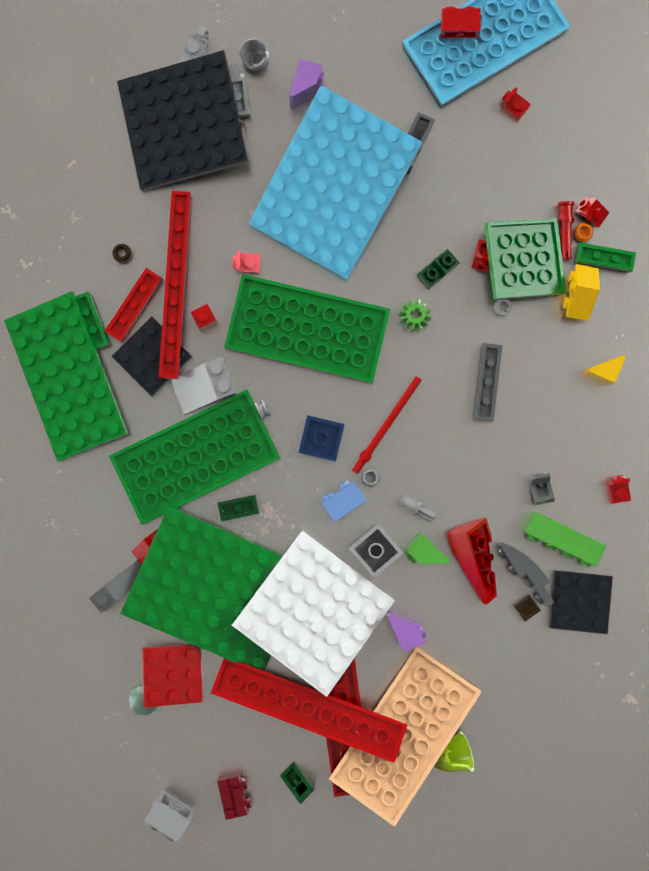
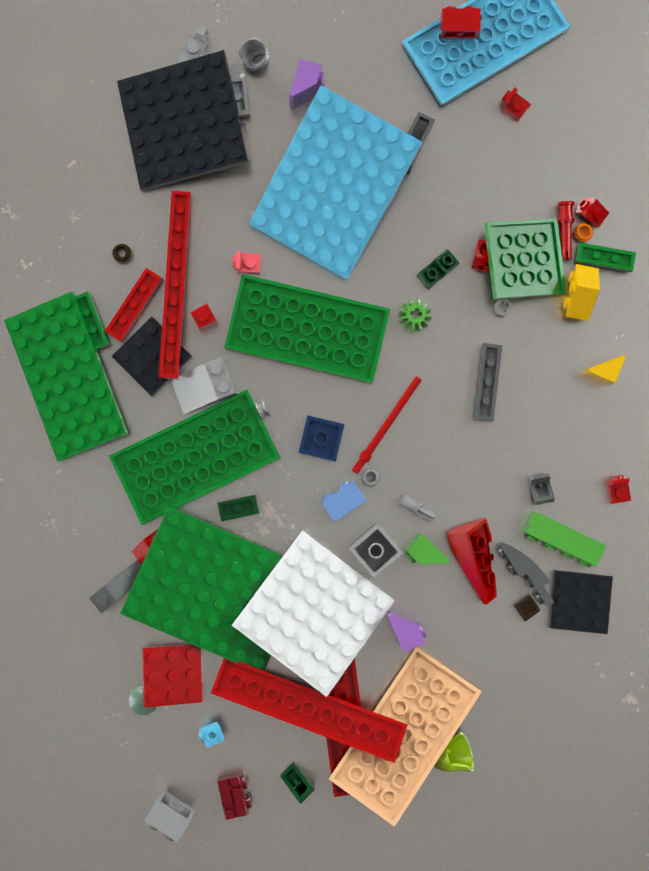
none -> medium azure bracket [199,722,225,748]

